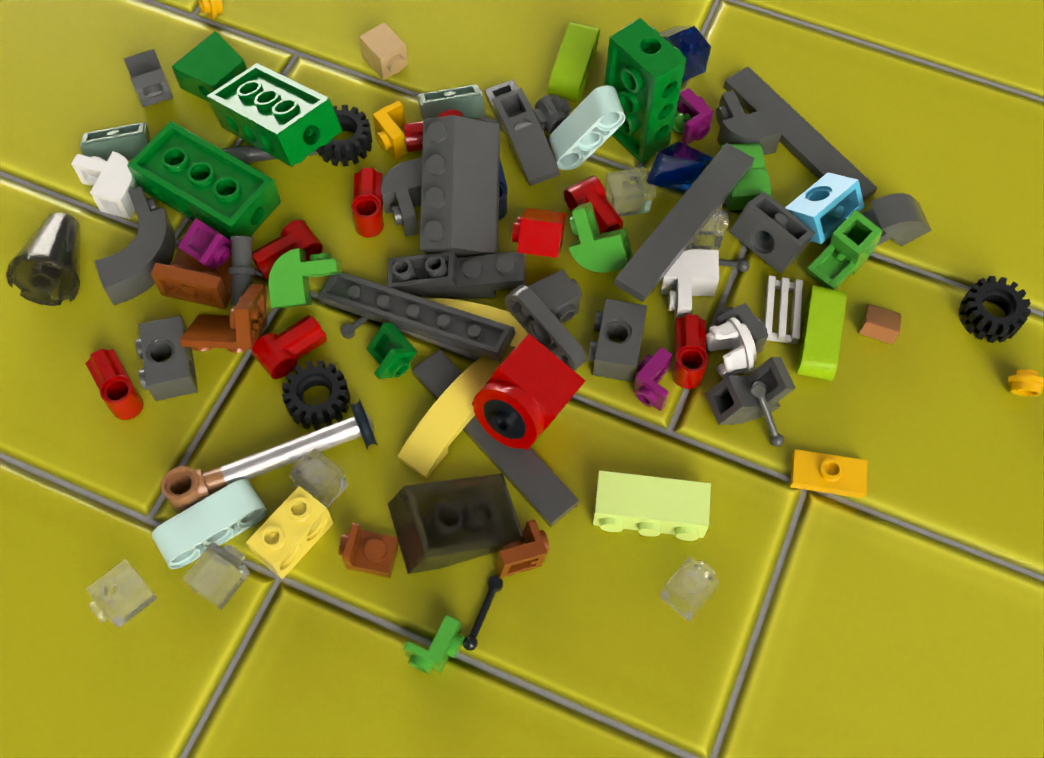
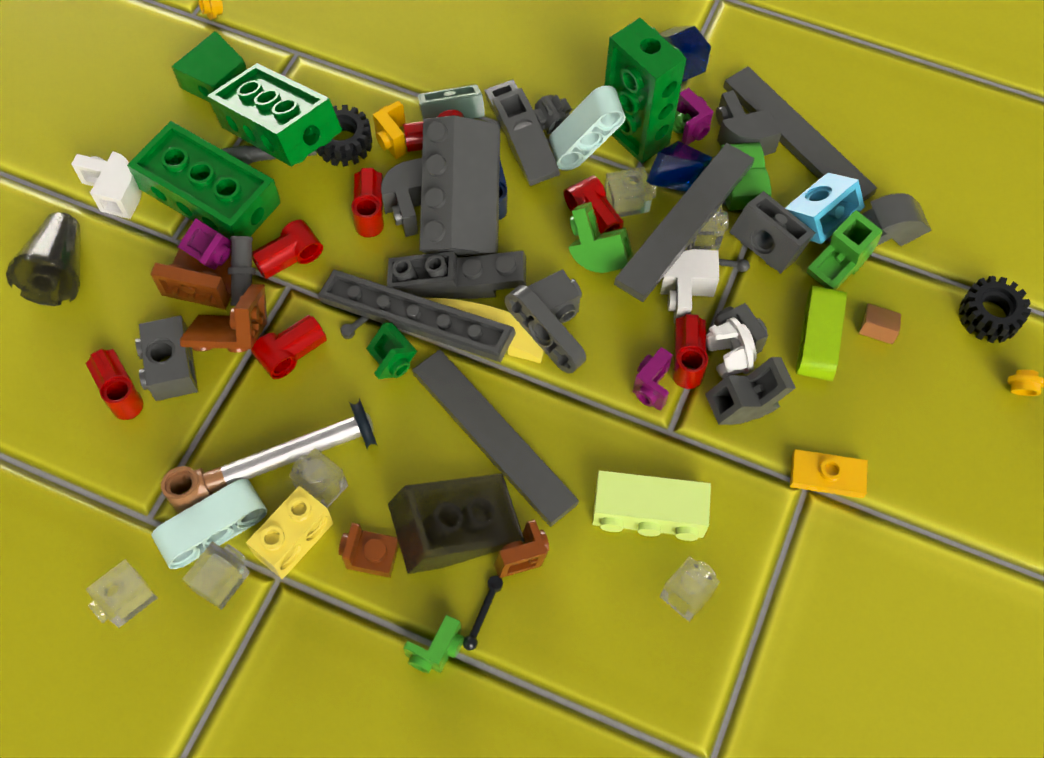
sand green slope [80,122,150,161] -> none
dark grey arch [94,186,175,306] -> none
dark grey brick [123,49,173,108] -> none
bright green brick [268,248,342,309] -> none
black tyre [282,360,350,430] -> none
tan brick [359,22,408,80] -> none
light yellow slope [397,357,501,479] -> none
red piece [472,334,586,451] -> none
red brick [512,208,566,258] -> none
lime beam [548,22,600,102] -> none
dark grey brick [587,299,647,382] -> none
dark grey hinge [751,381,784,447] -> none
white tile [764,275,803,344] -> none

